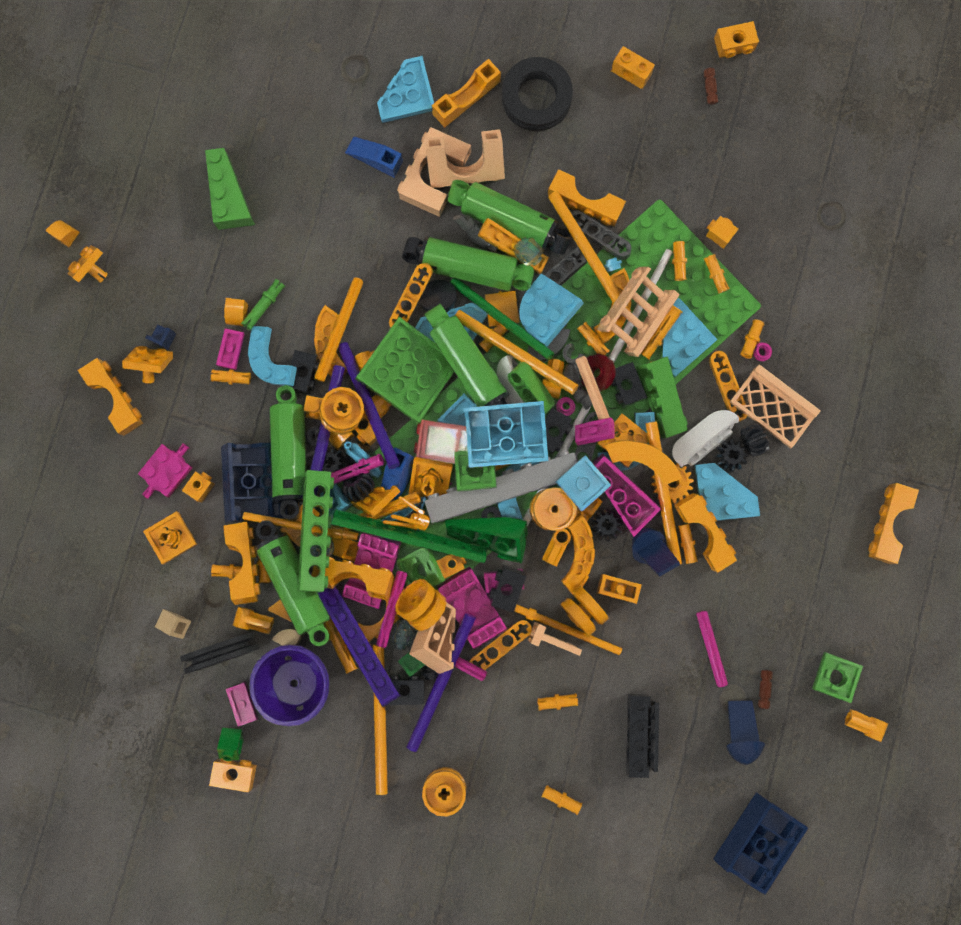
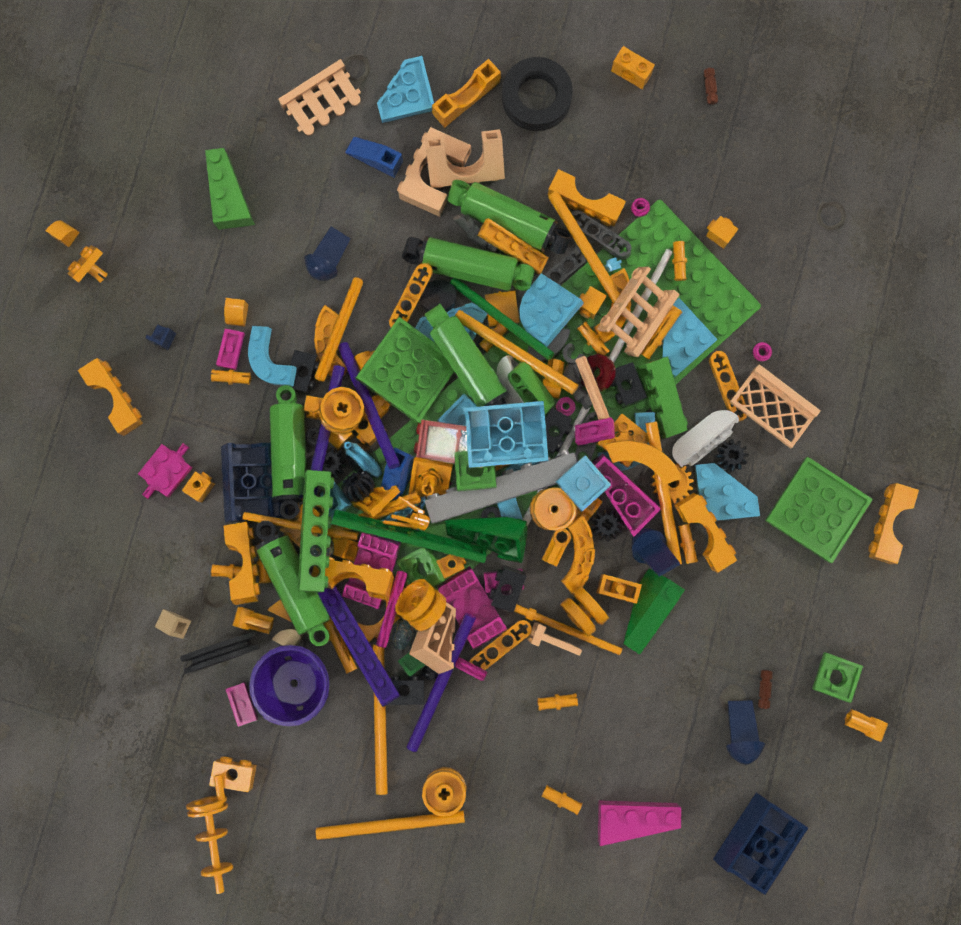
light orange plate [122,346,173,383] -> none
light orange plate [143,511,198,565] -> none
green brick [217,728,244,761] -> none
bright green pin [241,279,285,331] -> none
dark pink pin [331,454,384,485] -> none
clear light blue head [515,237,543,266] -> none
black brick [626,694,659,778] -> none
dark pink axle [696,611,728,687] -> none
light orange pin [704,254,730,294] -> none
light orange brick [714,21,759,58] -> none
light orange pin [740,319,765,359] -> none
black gear [740,423,770,457] -> none
none -> light orange piece [186,774,233,894]
none -> light nougat fence [279,59,361,136]
none -> dark blue piece [304,226,351,281]
none -> light orange piece [316,810,465,840]
none -> light orange brick [578,286,607,319]
none -> dark pink wedge [598,800,681,846]
none -> green wedge [623,568,685,655]
none -> dark pink plate [631,198,650,217]
none -> bright green plate [765,457,873,564]

